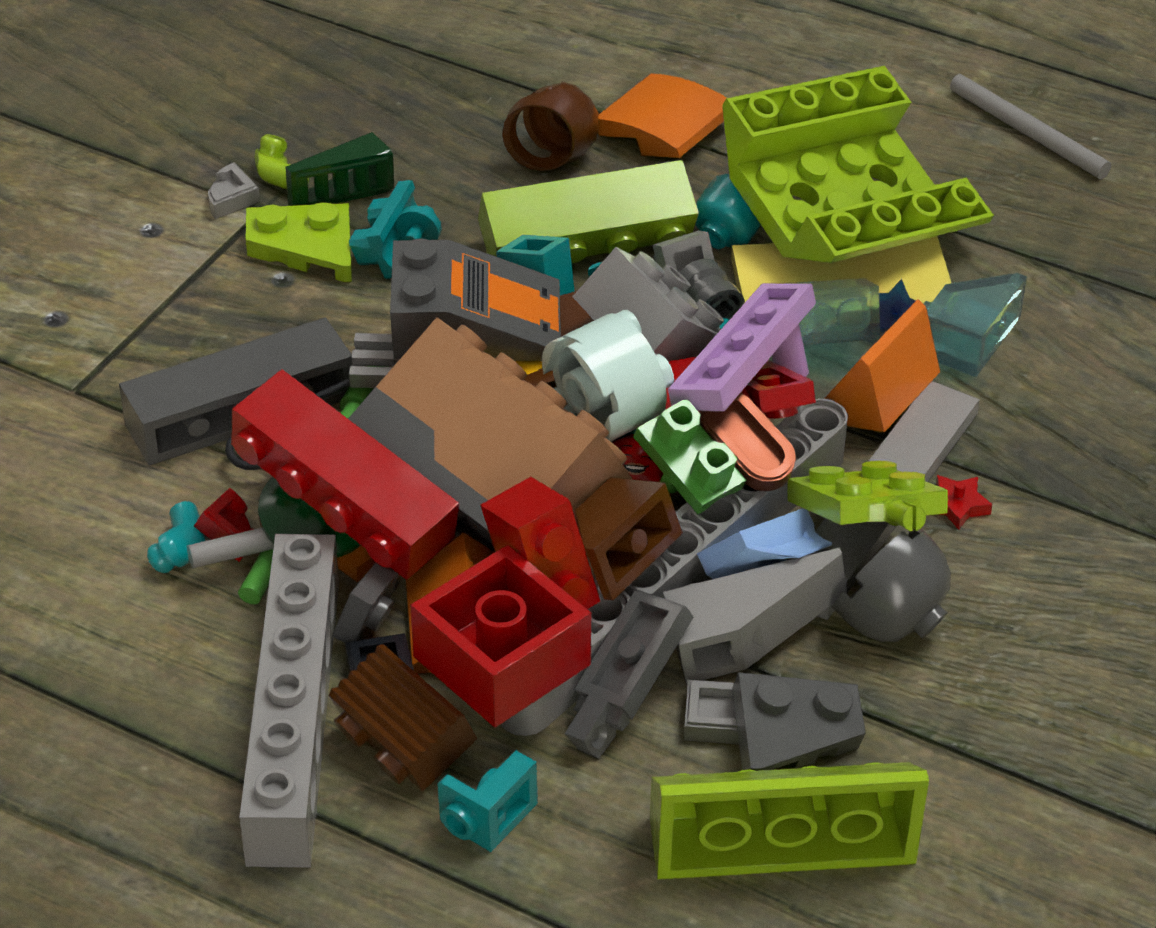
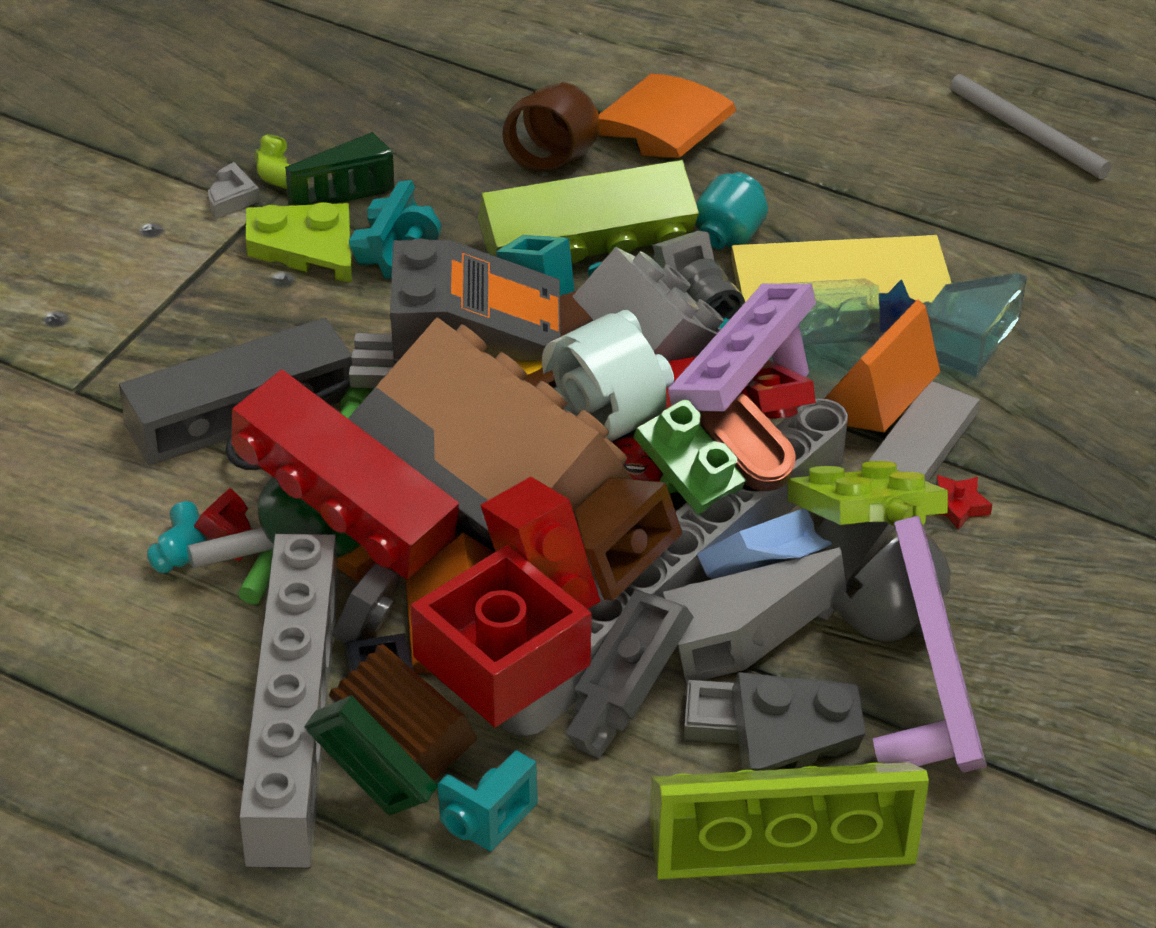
lime slope [722,66,994,263] -> none
none -> dark green tile [304,695,438,816]
none -> lavender piece [873,516,987,773]

